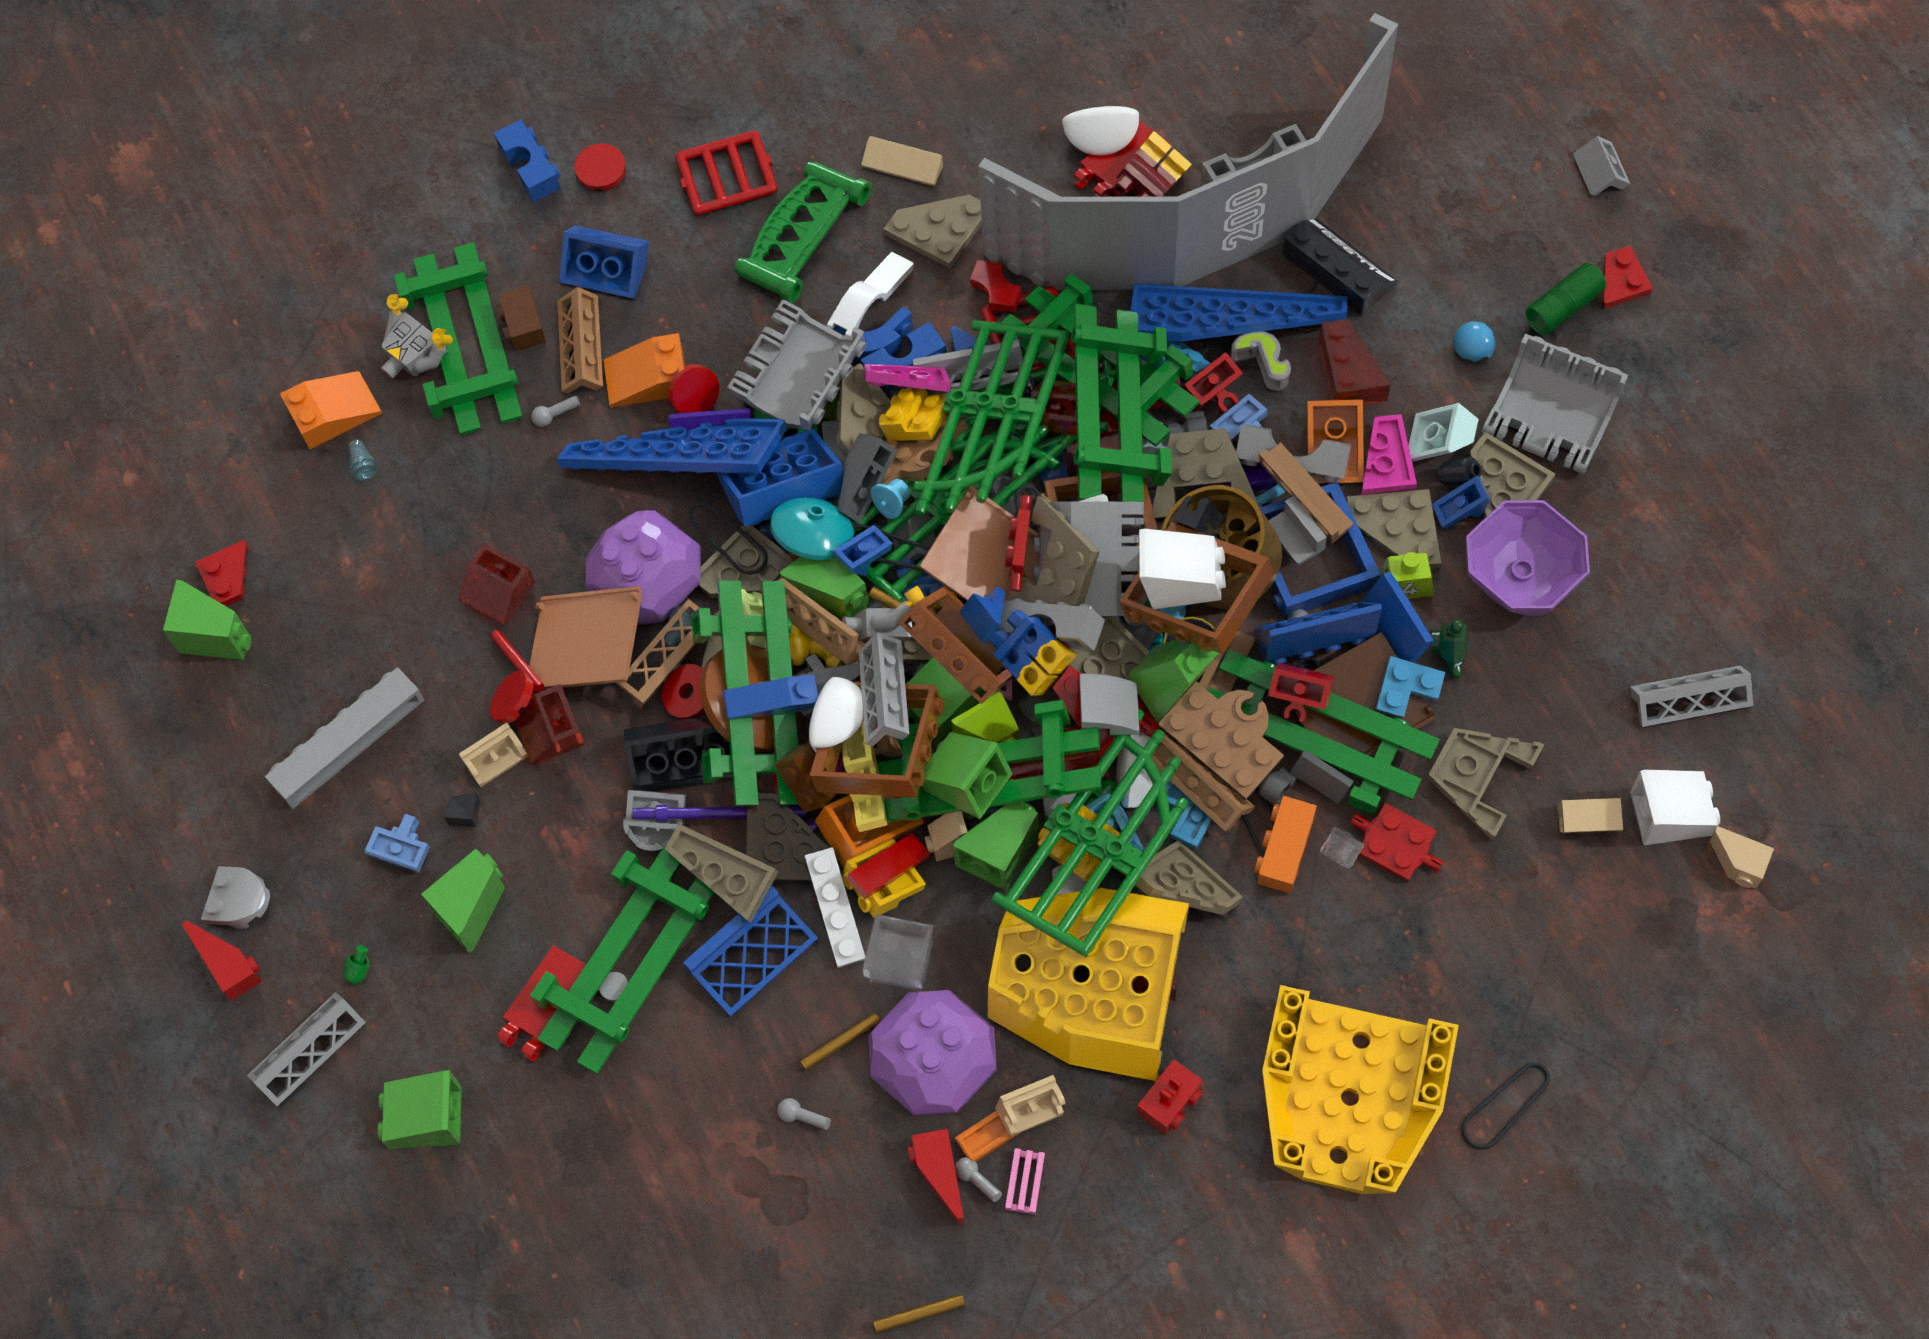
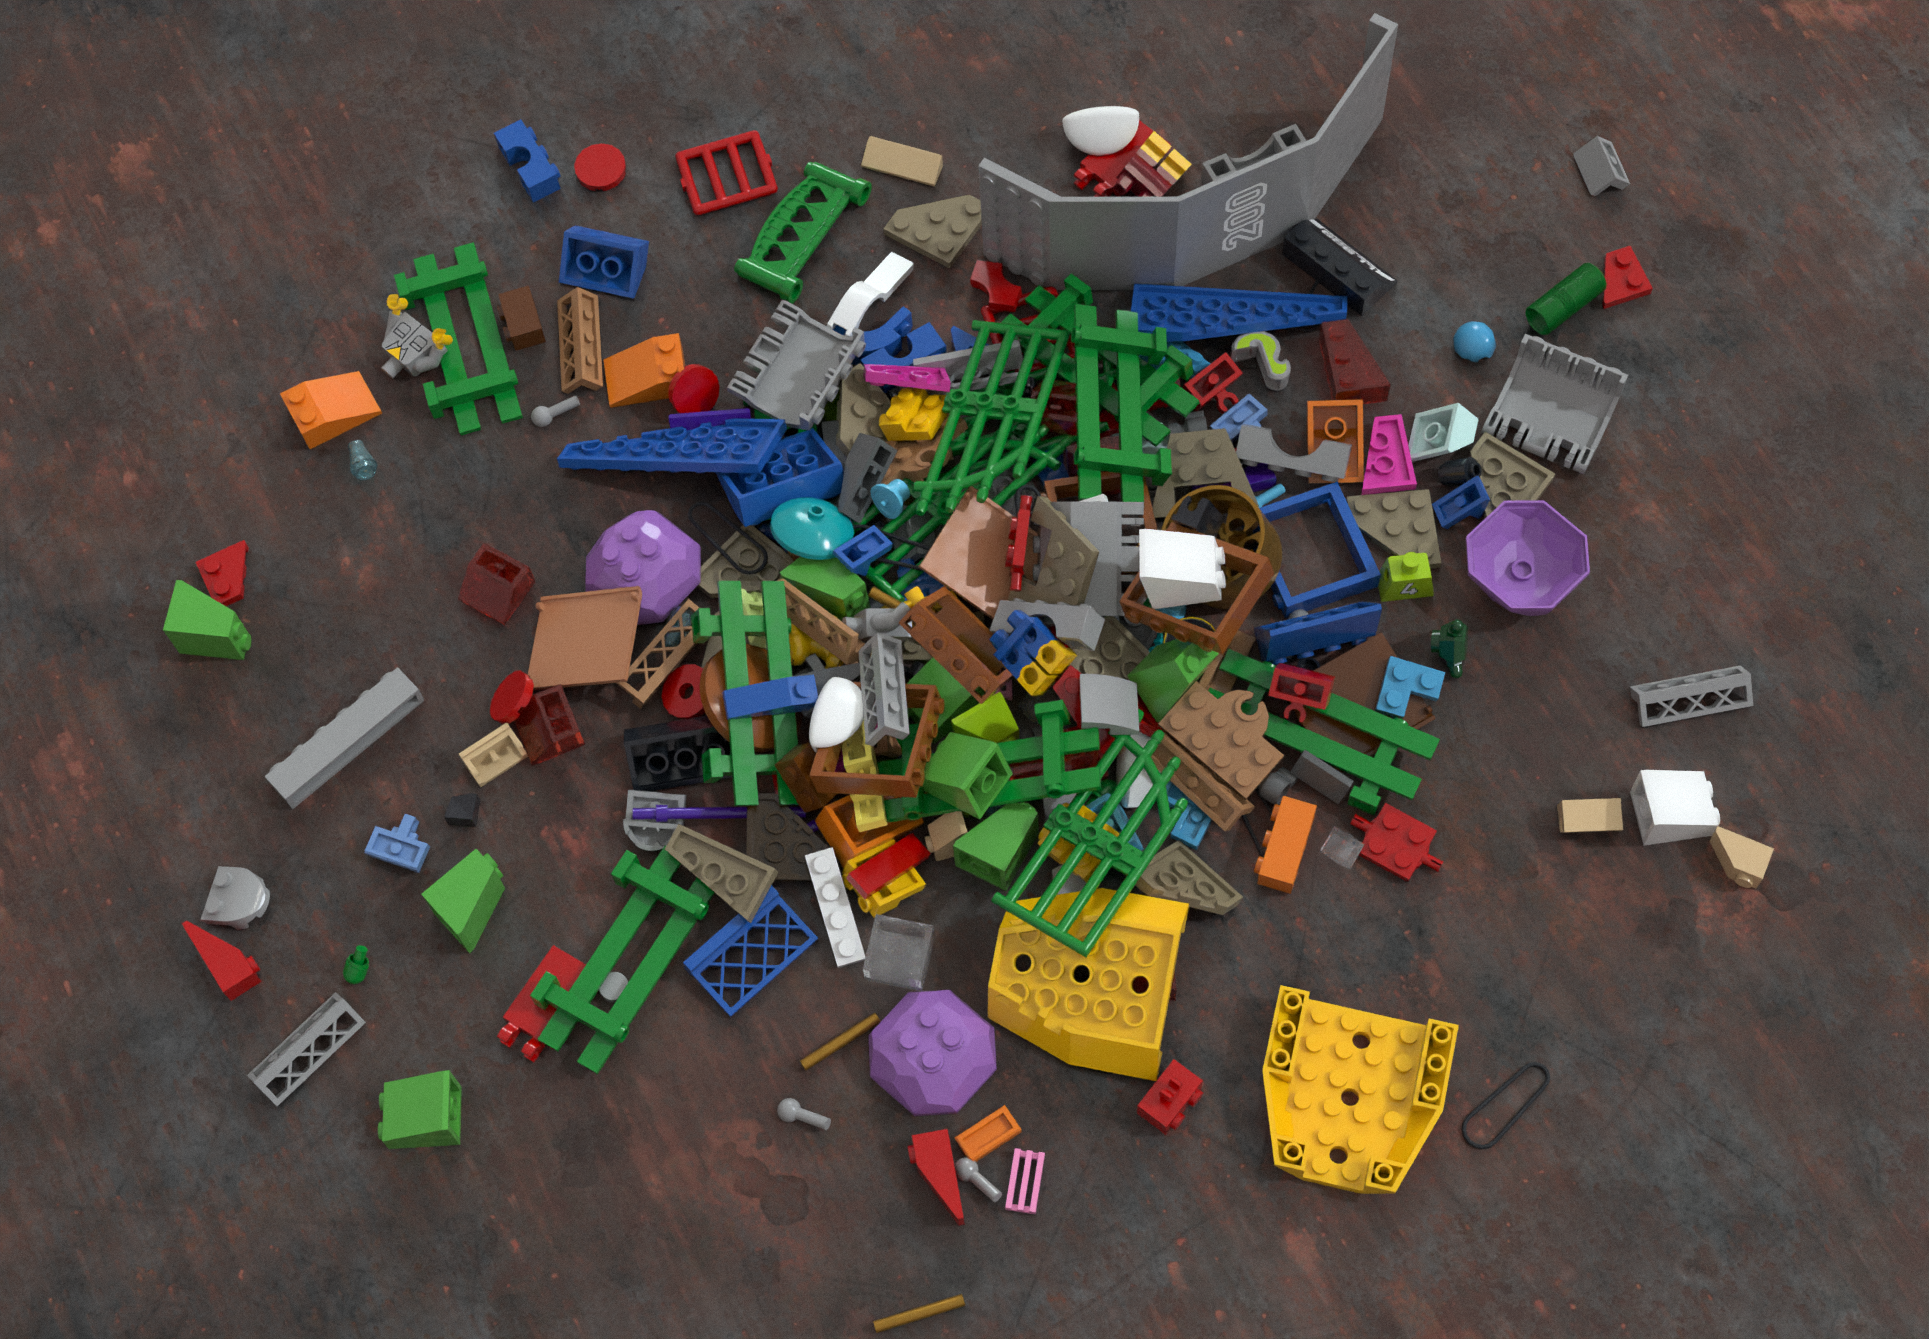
red bar [491,630,544,692] -> none
blue slope [960,586,1005,644] -> none
tan hinge [995,1075,1065,1137] -> none
medium nougat fence [1259,442,1353,544] -> none
light grey panel [1269,496,1327,565] -> none
blue tile [1361,572,1434,663] -> none
dark tan wing [1427,728,1544,840] -> none

